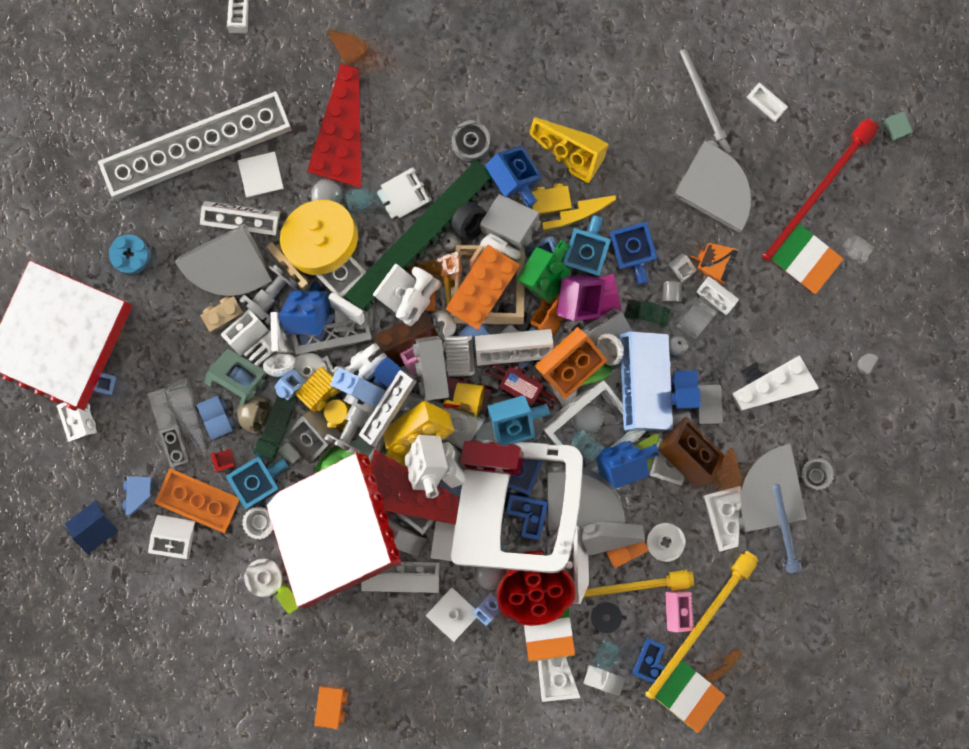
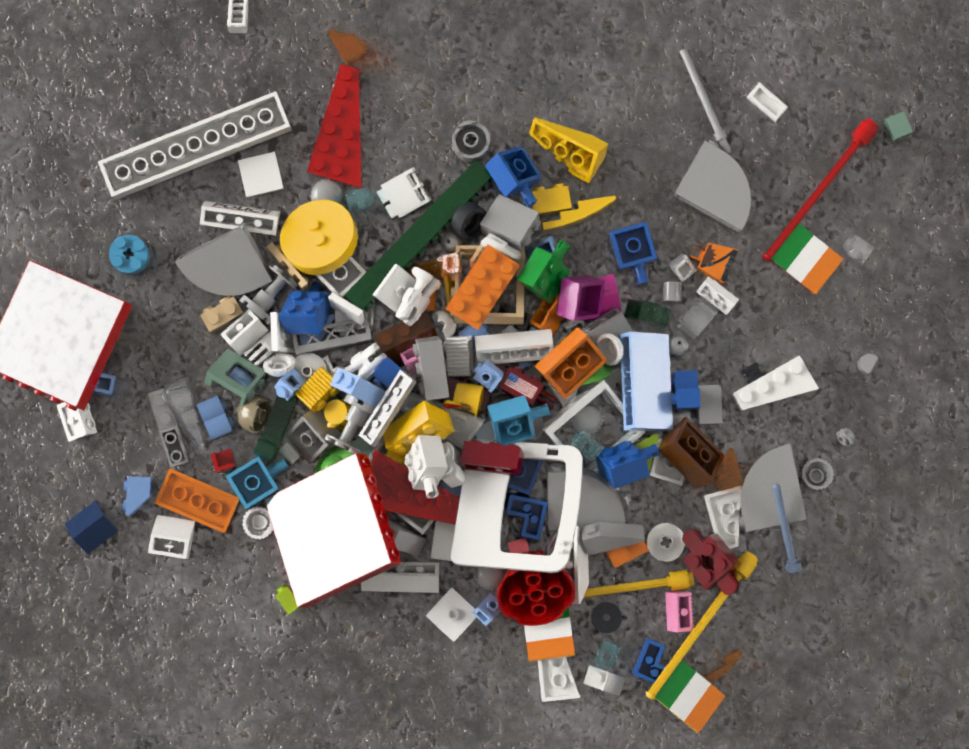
white tile [244,559,283,597] -> none
orange brick [314,685,348,729] -> none
dark azure brick [563,215,611,278] -> none
none -> light blue brick [473,359,505,393]
none -> coral slope [507,538,529,554]
none -> dark red brick [682,529,741,595]
none -> light grey plate [836,428,855,447]

